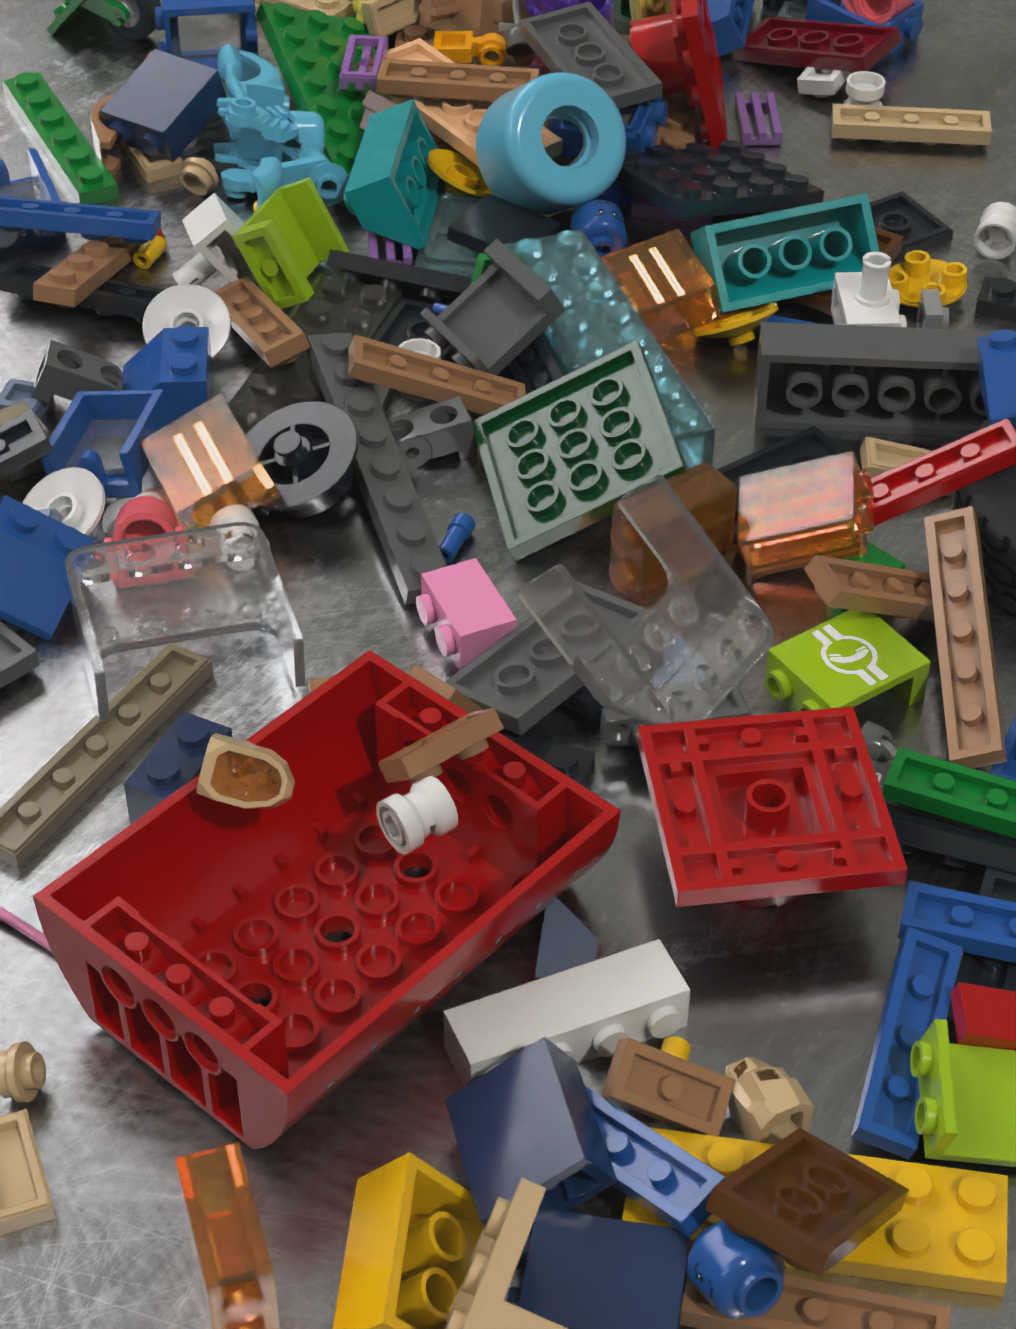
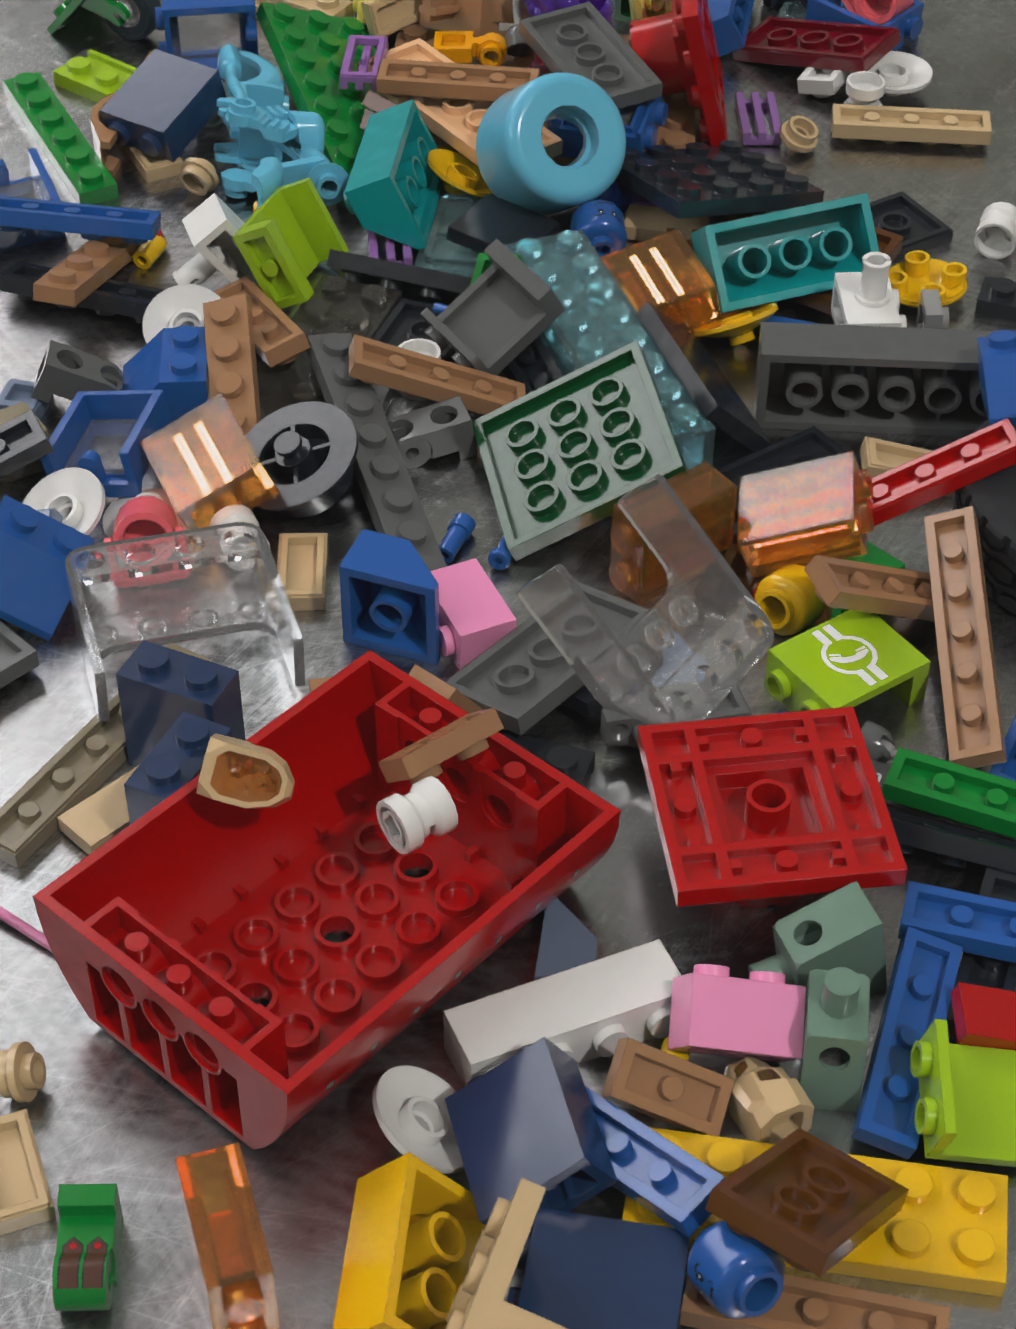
none -> green leg [52,1183,123,1311]
none -> lime plate [53,49,137,103]
none -> tan tile [57,765,139,855]
none -> dark blue brick [116,640,245,767]
none -> medium nougat plate [203,293,261,459]
none -> tan tile [275,533,328,611]
none -> blue slope [339,529,440,666]
none -> white dish [372,1065,464,1173]
none -> blue piece [488,535,511,570]
none -> tan tile [624,204,710,244]
none -> black tile [637,301,772,453]
none -> bright pink brick [668,964,806,1063]
none -> sand green torso [748,881,887,994]
none -> yellow head [752,564,826,636]
none -> tan plate [779,115,818,153]
none -> sand green torso [799,967,870,1113]
none -> white dish [868,51,933,96]

